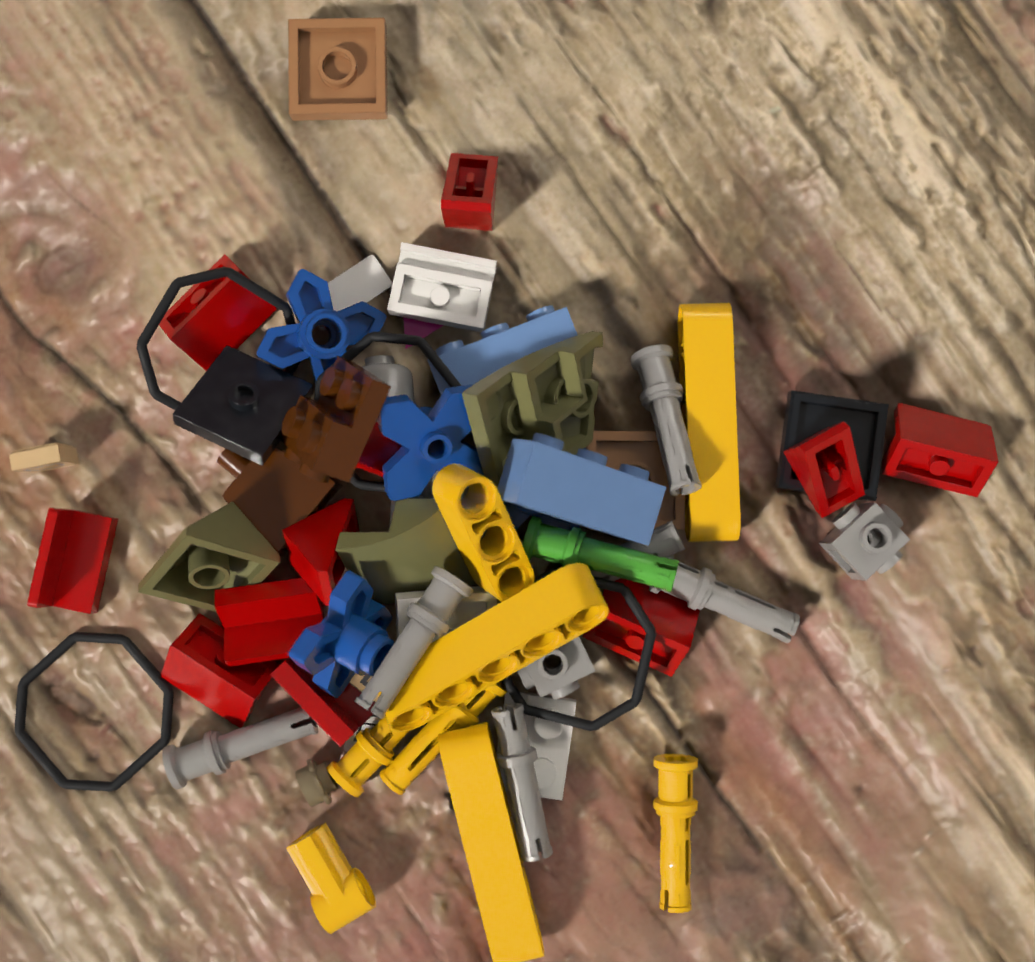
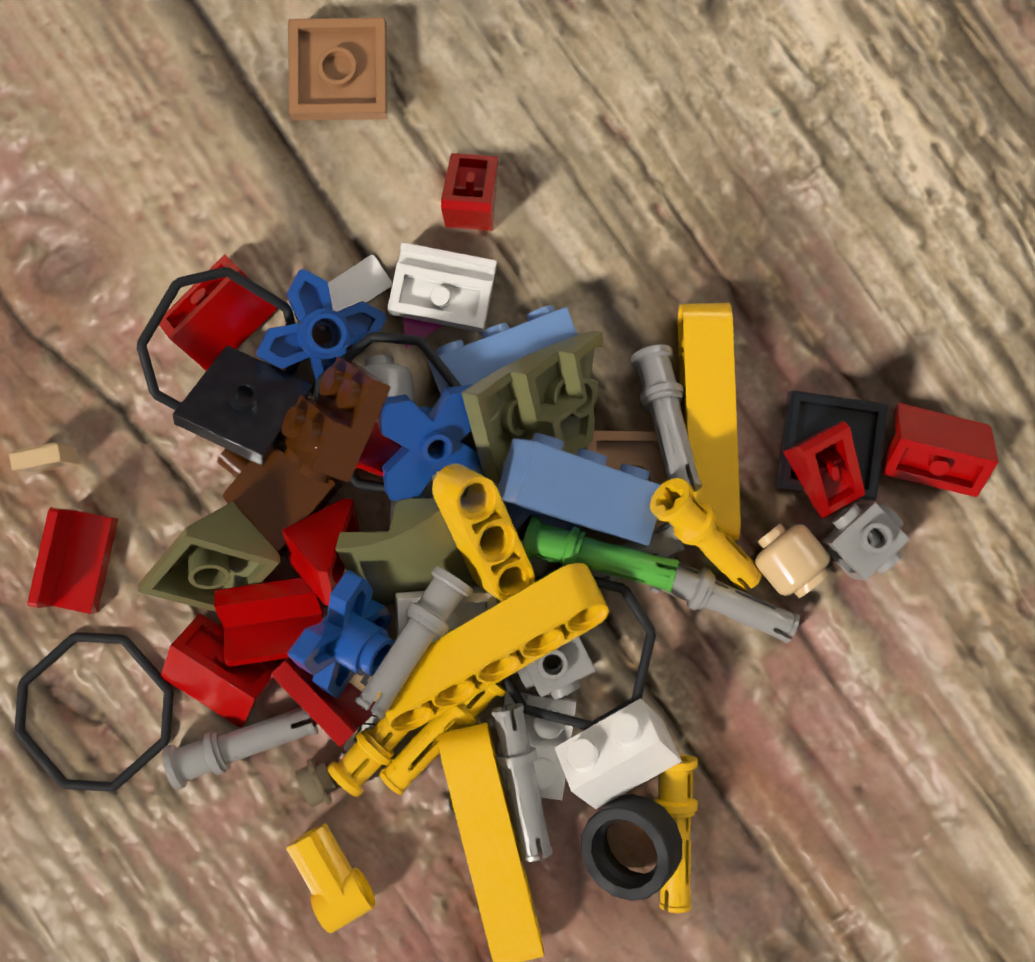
red panel [582,578,700,677] -> none
none -> white brick [555,698,682,809]
none -> black tyre [581,794,682,901]
none -> yellow pin [650,478,762,591]
none -> tan head [755,523,830,598]

